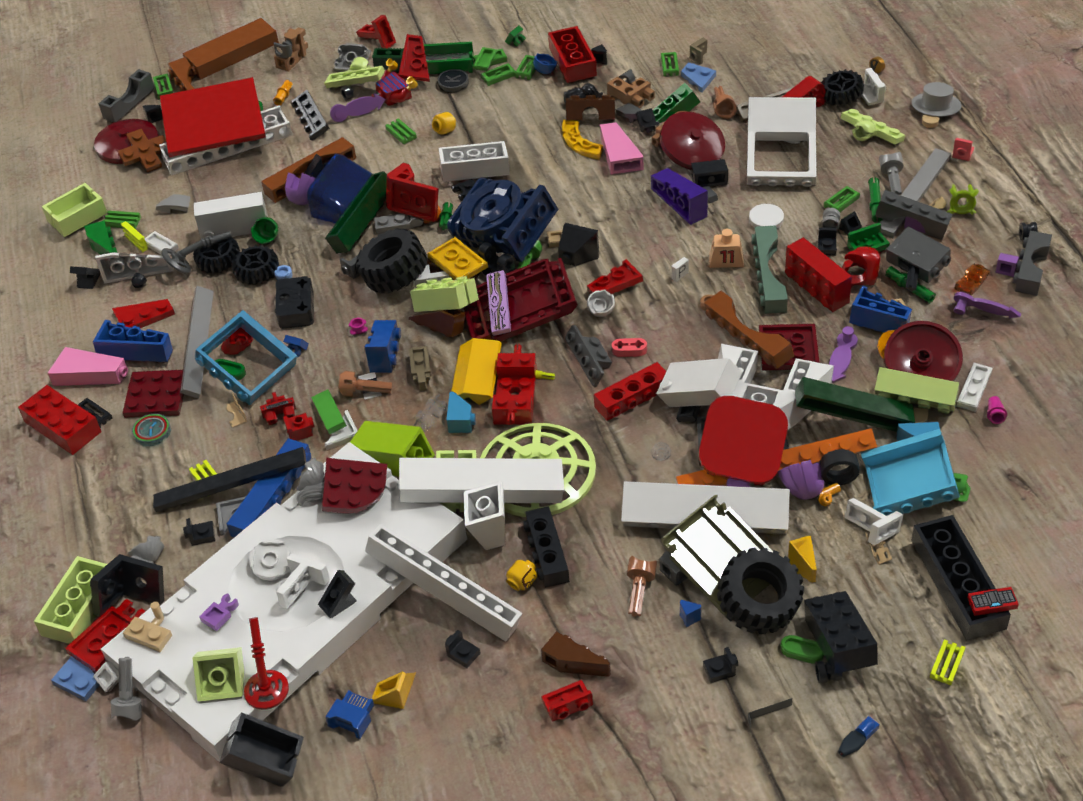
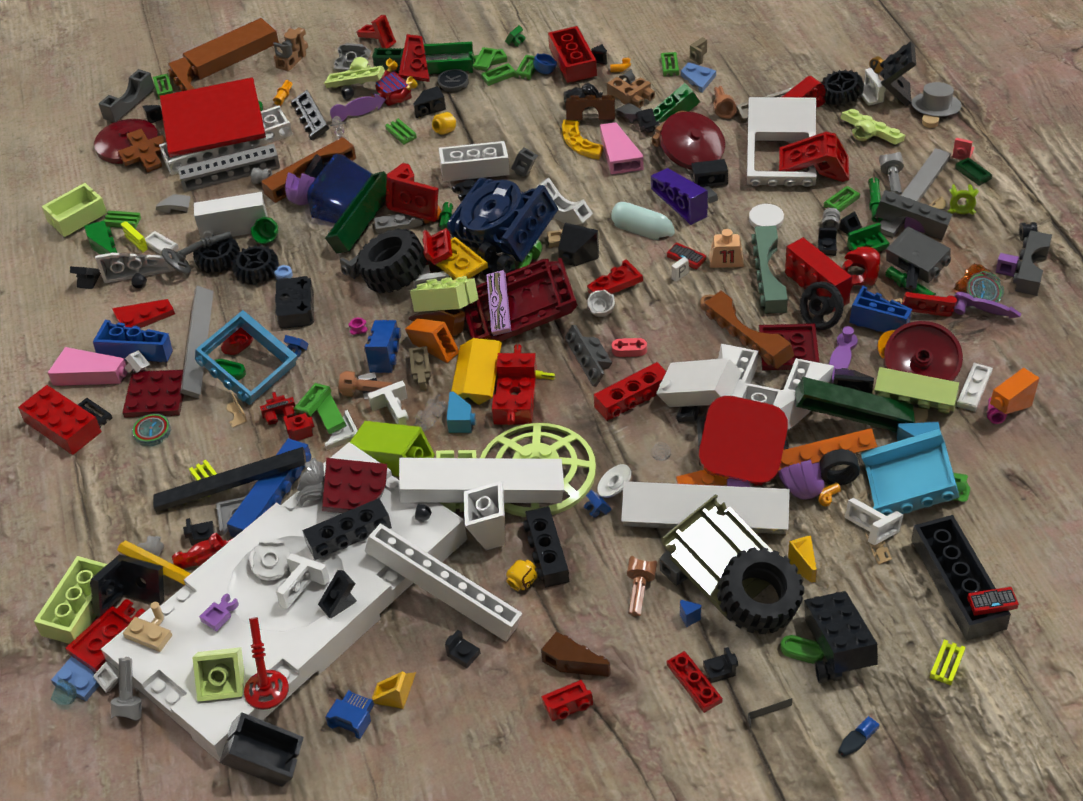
none -> clear light blue tile [50,679,77,705]
none -> yellow tile [117,541,191,585]
none -> white tile [124,350,150,373]
none -> red animal [172,533,232,569]
none -> light grey brick [177,144,280,192]
none -> light grey wheel [251,168,272,185]
none -> bright green tile [294,383,331,417]
none -> black brick [302,498,392,560]
none -> clear hinge [330,116,349,142]
none -> white bracket [367,380,409,425]
none -> orange slope [405,318,459,363]
none -> black slope [413,86,446,118]
none -> black hinge [415,504,432,521]
none -> red bracket [422,228,453,265]
none -> dark grey brick [511,147,538,177]
none -> white arch [535,178,593,225]
none -> blue tile [584,490,612,518]
none -> white dish [597,464,631,498]
none -> light orange arm [610,57,631,72]
none -> light aqua brick [611,202,675,240]
none -> tile [667,242,706,270]
none -> red tile [667,651,723,713]
none -> red bracket [779,131,849,182]
none -> black wheel [799,282,844,330]
none -> black slope [833,368,874,394]
none -> black bracket [880,41,916,107]
none -> red plate [902,292,957,317]
none -> dark green tile [955,157,992,186]
none -> clear light blue tile [966,271,1004,303]
none -> orange slope [990,367,1039,414]

